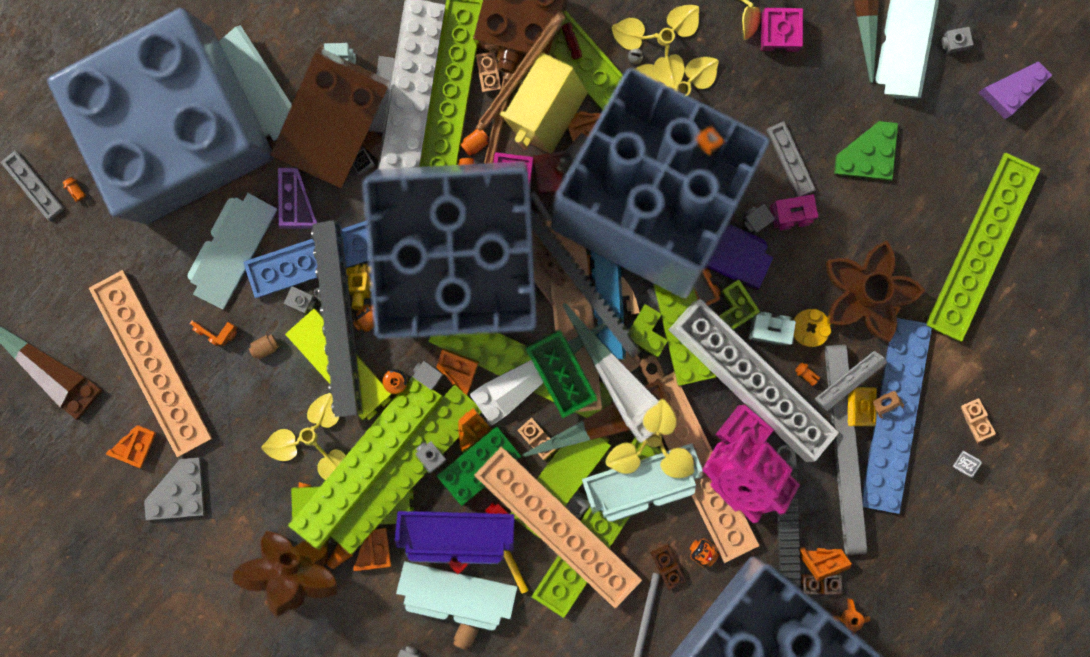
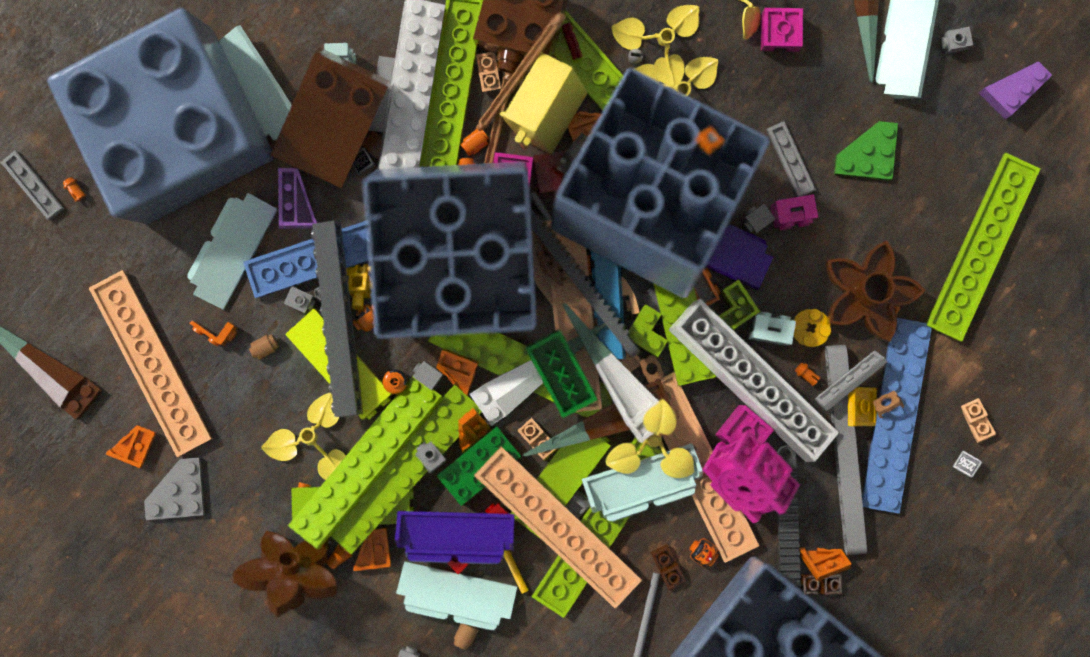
orange brick [831,599,870,635] -> none

